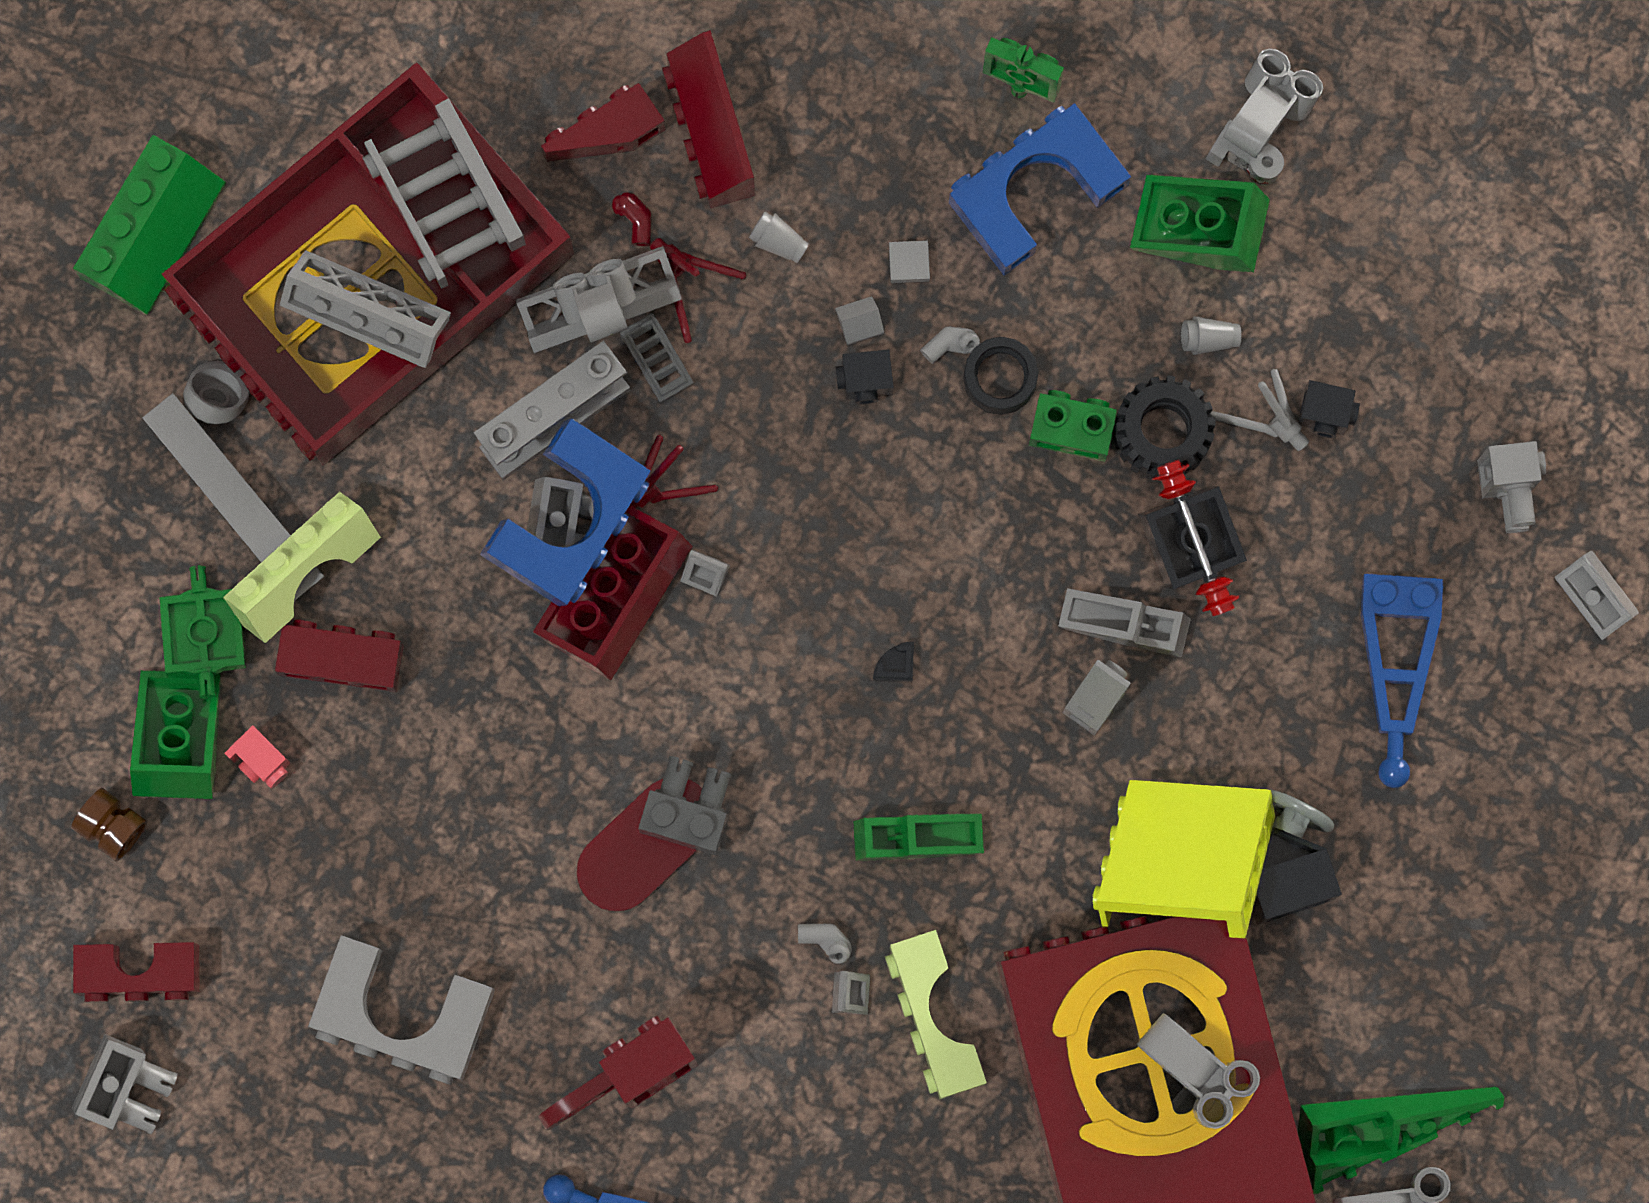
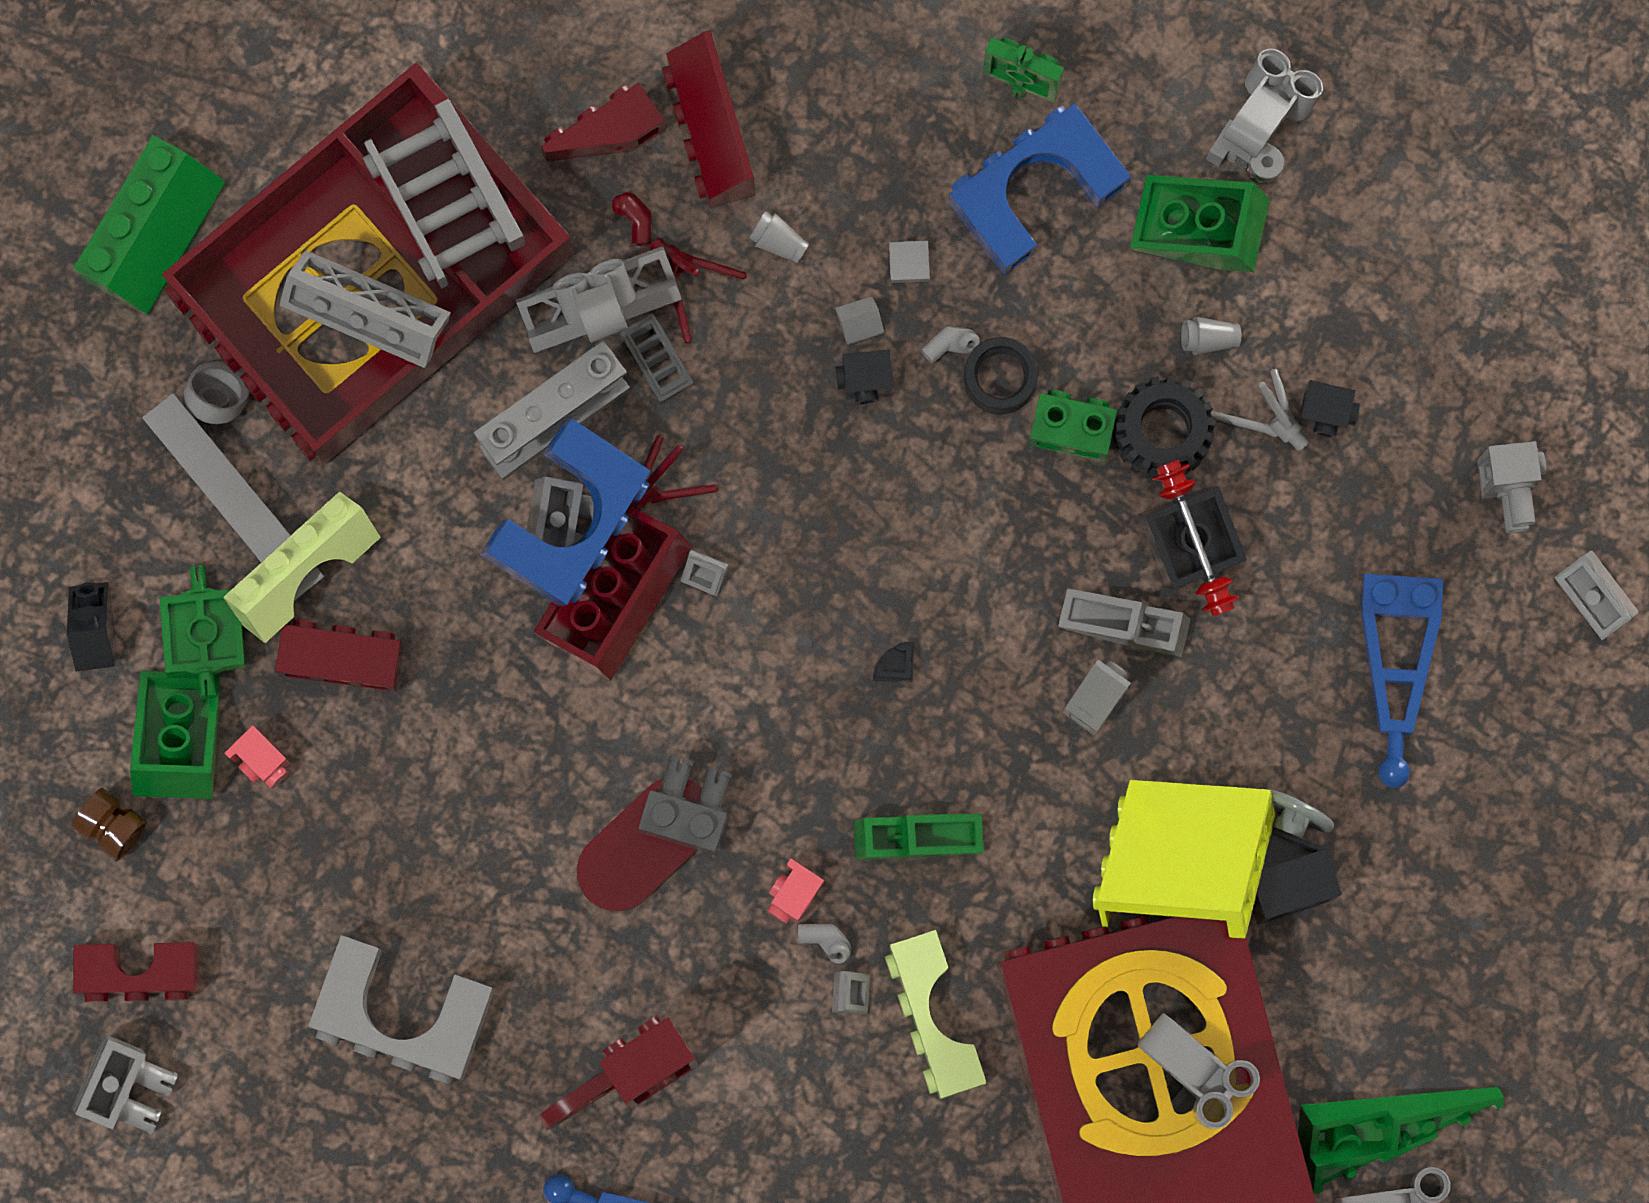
none -> black slope [66,582,116,672]
none -> coral brick [767,859,824,924]

